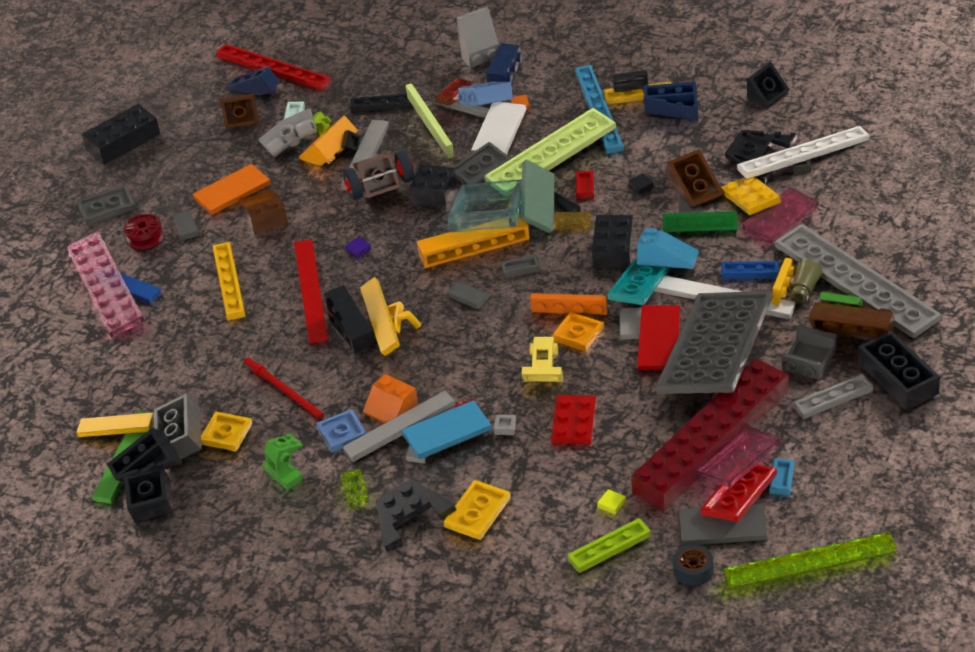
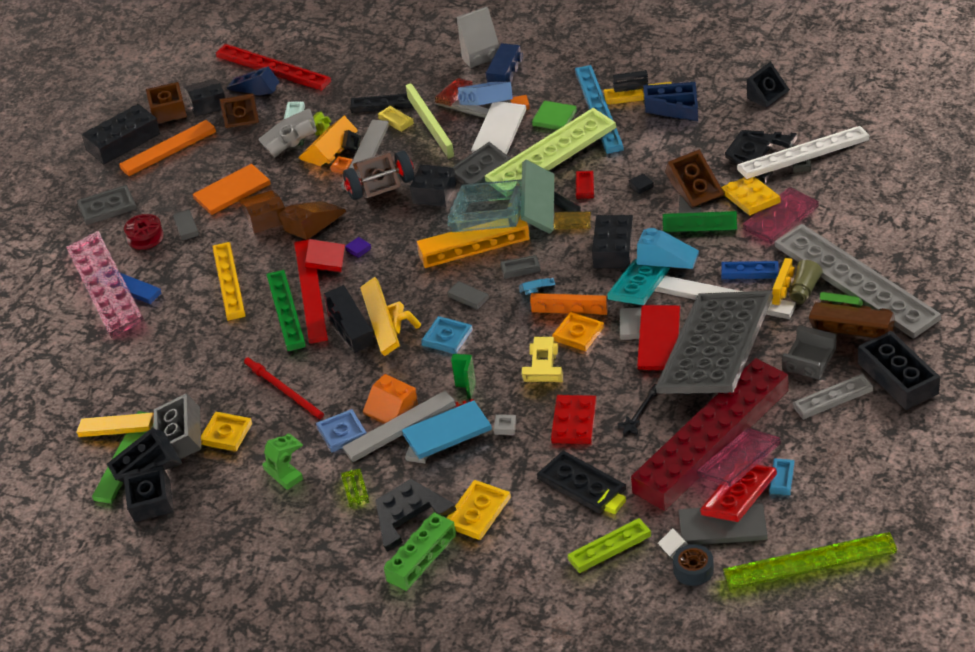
none -> orange tile [119,120,216,176]
none -> reddish brown brick [146,82,187,123]
none -> black slope [184,78,225,117]
none -> green plate [266,270,306,351]
none -> reddish brown slope [279,201,346,240]
none -> red tile [305,239,345,272]
none -> orange tile [330,156,353,174]
none -> light yellow tile [378,106,414,132]
none -> bright green brick [384,512,456,591]
none -> dark azure tile [421,316,473,354]
none -> green panel [451,354,476,399]
none -> dark azure wing [519,278,555,295]
none -> bright green tile [532,101,577,130]
none -> black tile [537,450,626,514]
none -> black piece [617,384,657,436]
none -> white tile [658,528,688,559]

